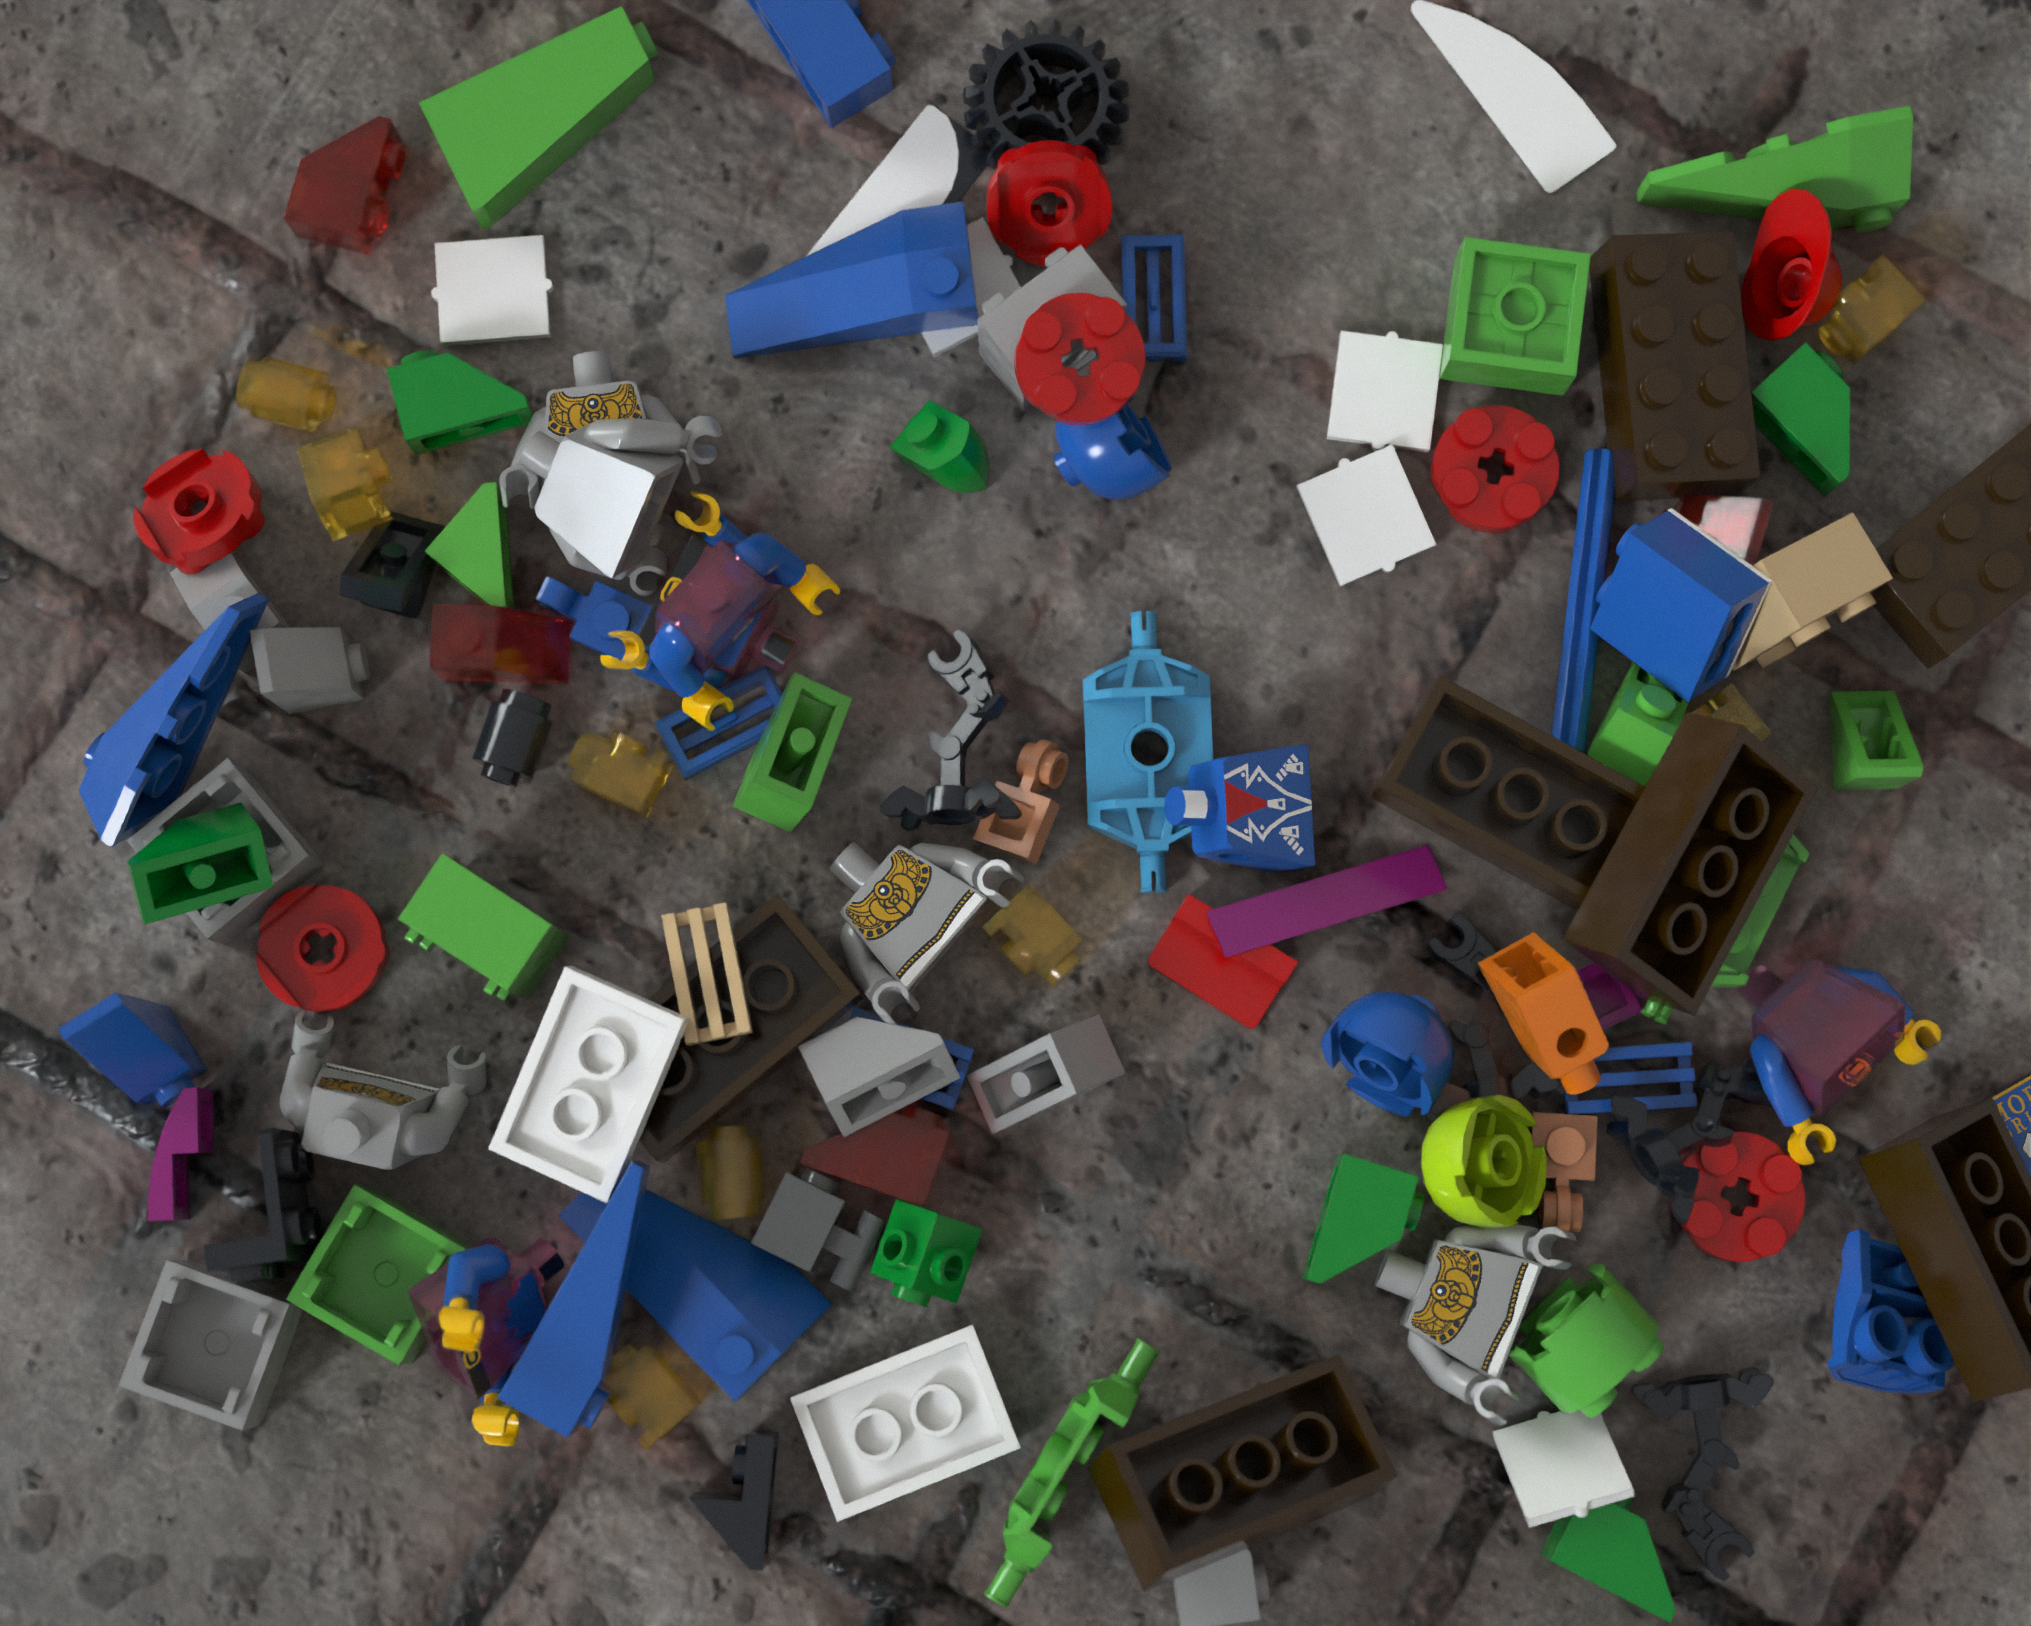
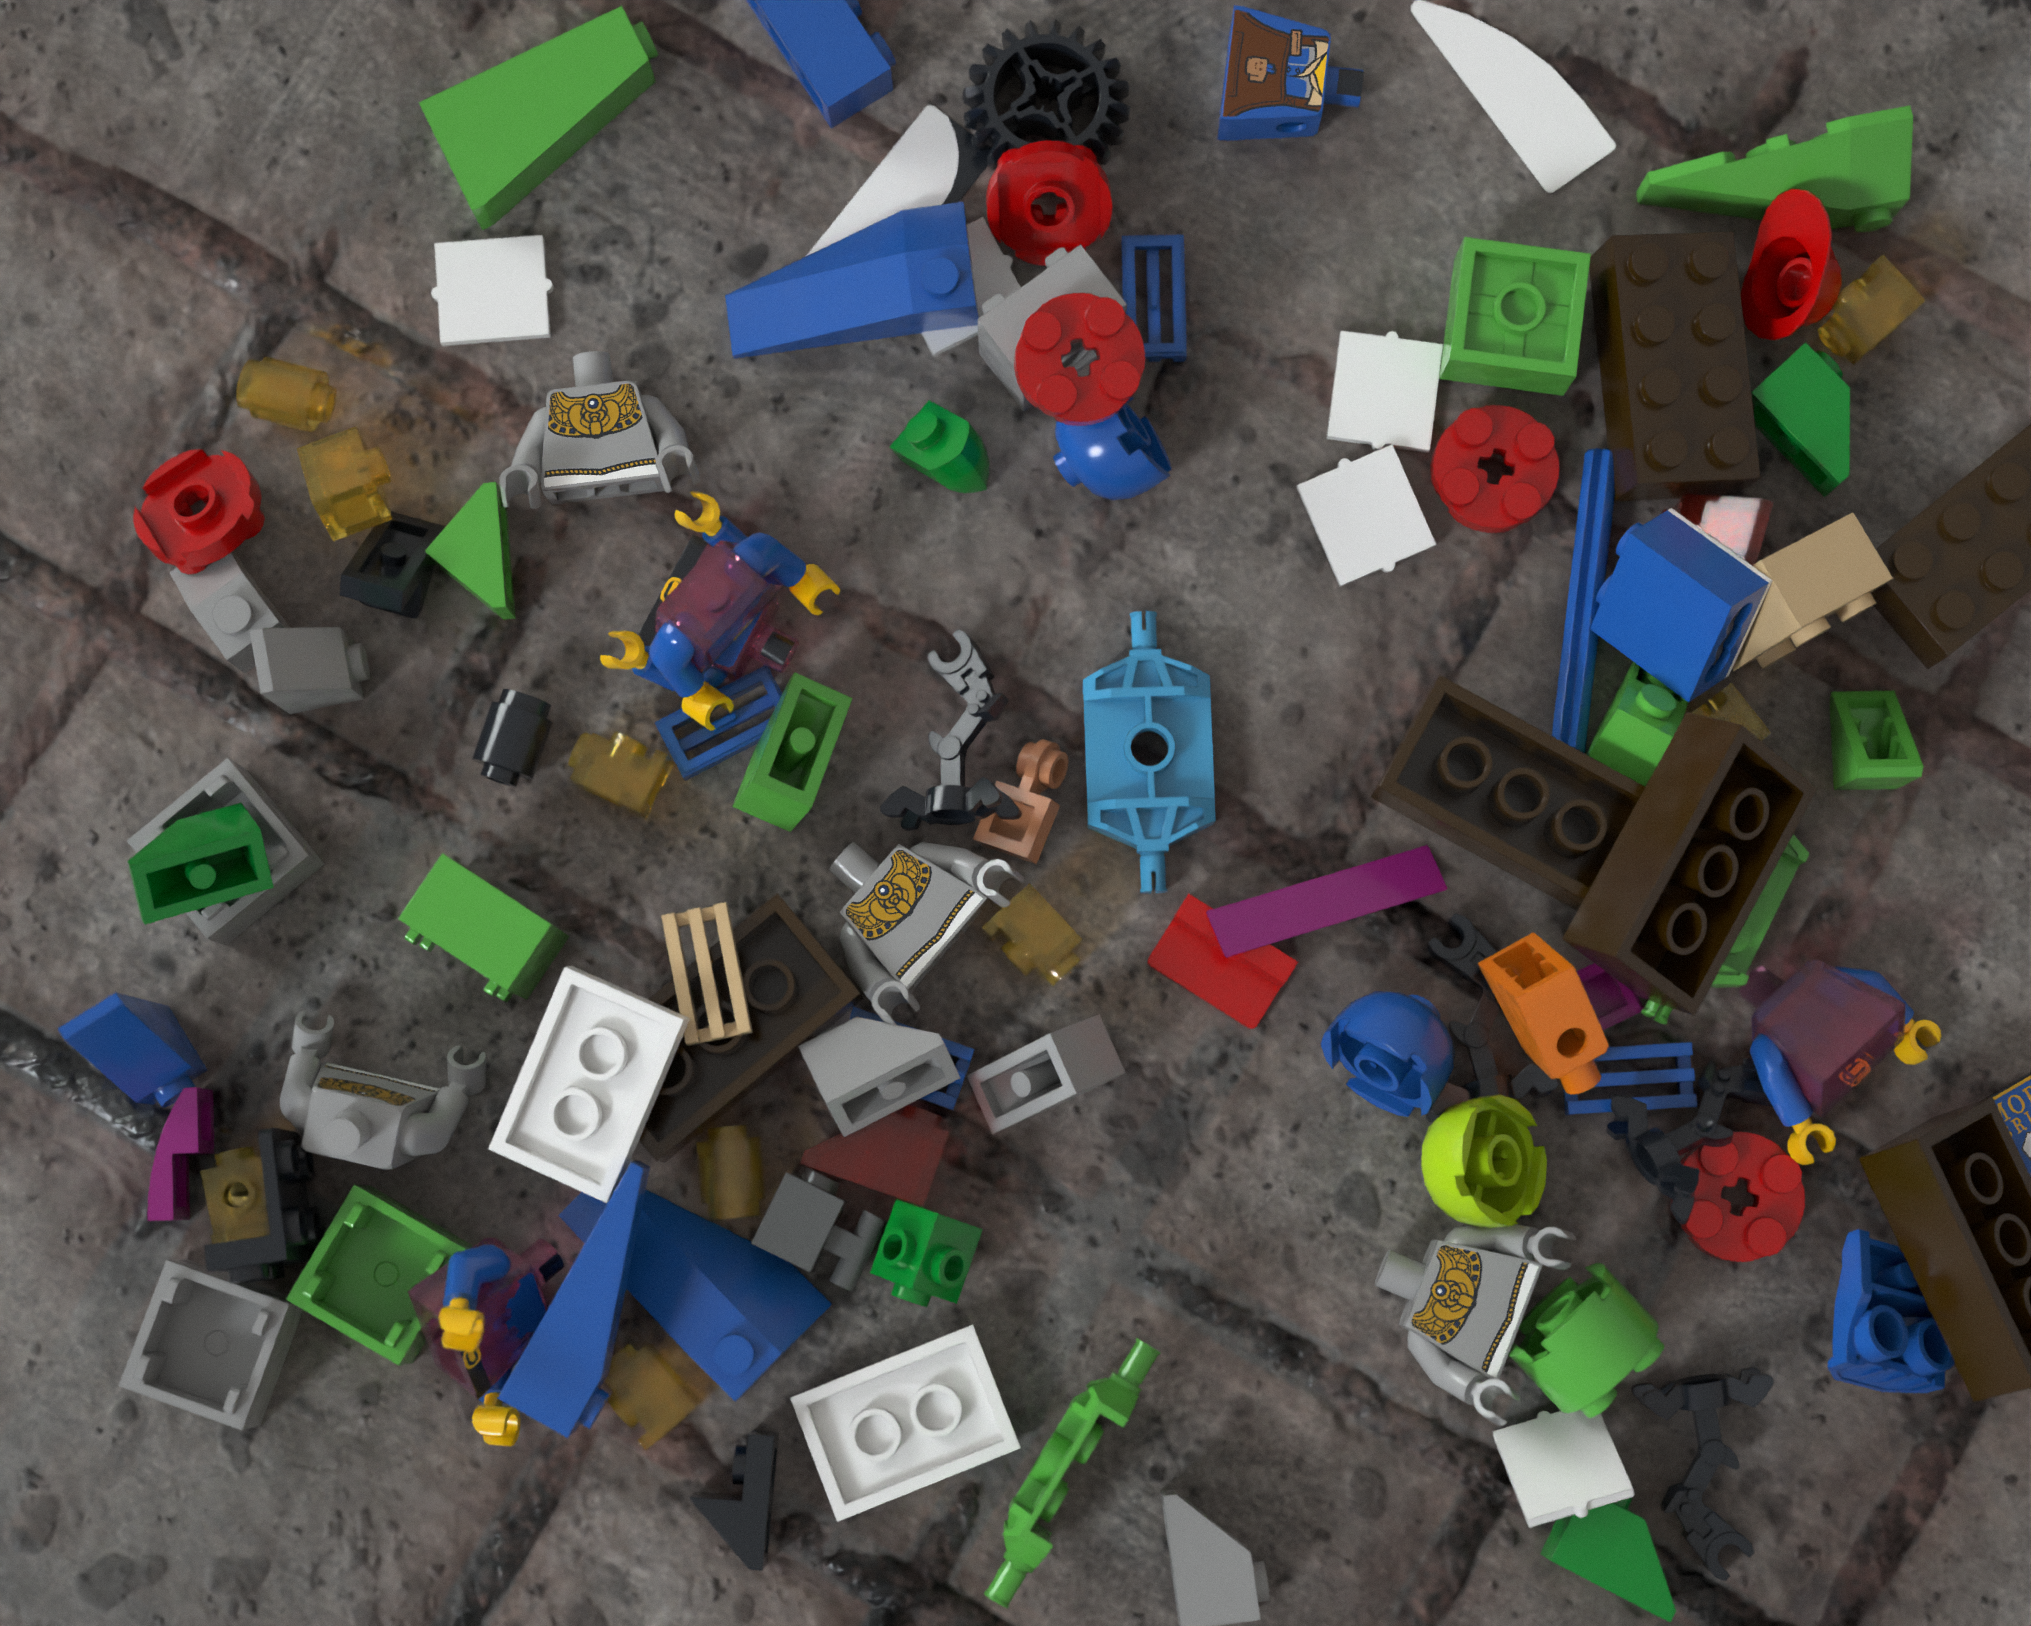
blue wedge [79,593,269,847] -> none
red plate [256,885,390,1014] -> none
clear red slope [283,116,406,255] -> none
green slope [386,350,534,455] -> none
clear red slope [430,604,572,684] -> none
light grey torso [520,416,722,596] -> none
blue plate [535,576,653,660] -> none
dark brown brick [1088,1354,1398,1592] -> none
blue torso [1165,744,1315,873] -> none
green slope [1302,1154,1425,1284] -> none
nougat plate [1529,1112,1598,1238] -> none
none -> clear yellow brick [200,1146,270,1244]
none -> torso [1217,5,1364,141]

